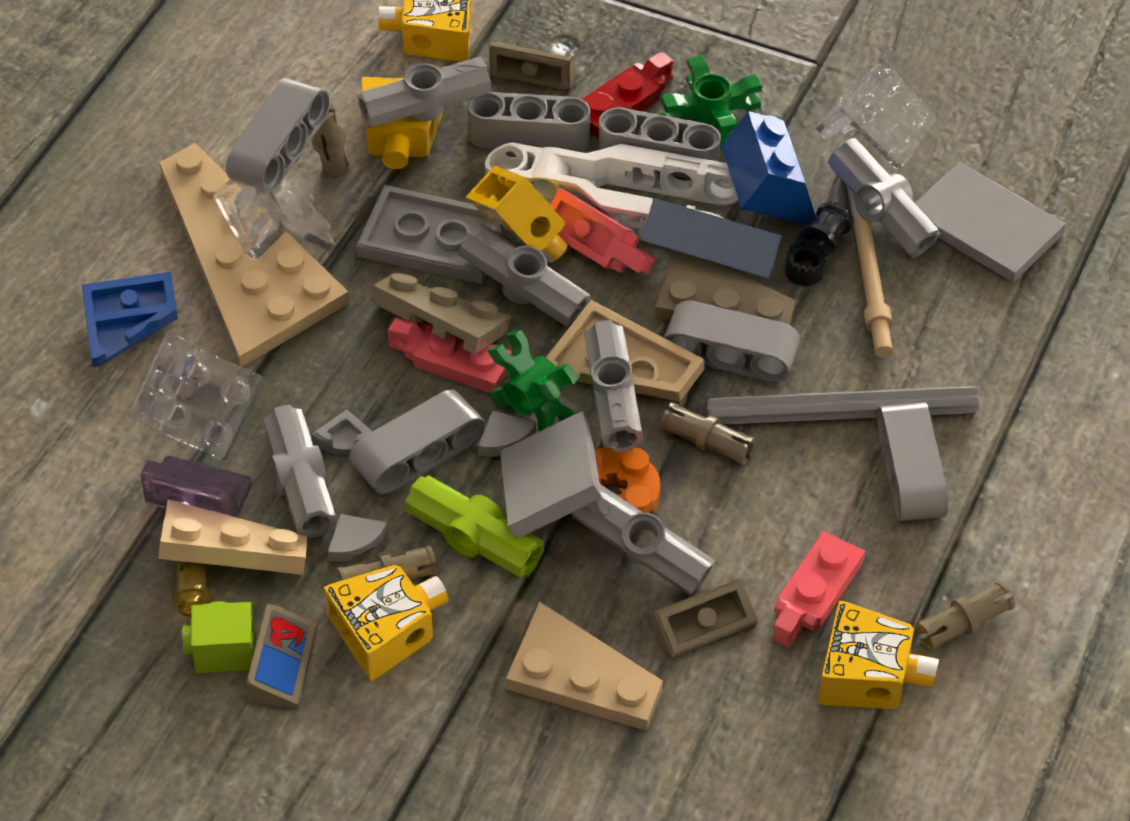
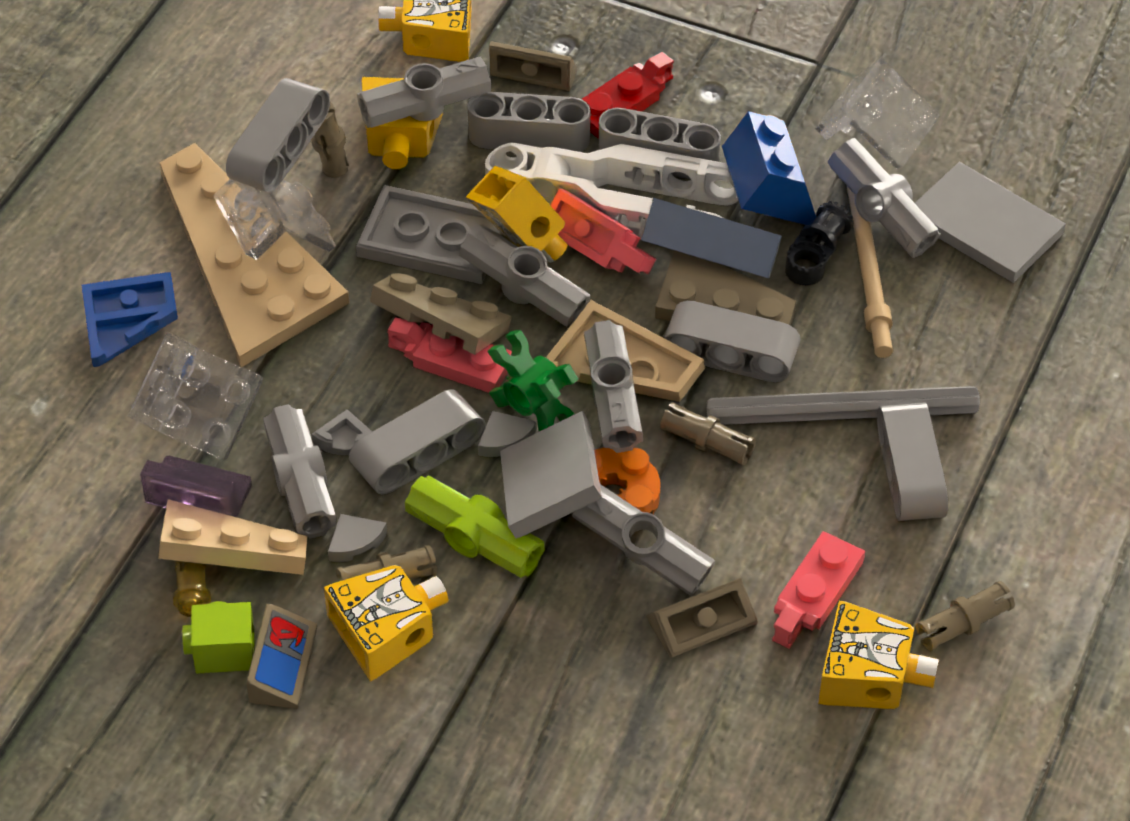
tan wing [506,602,663,731] -> none
green pin [661,55,763,150] -> none

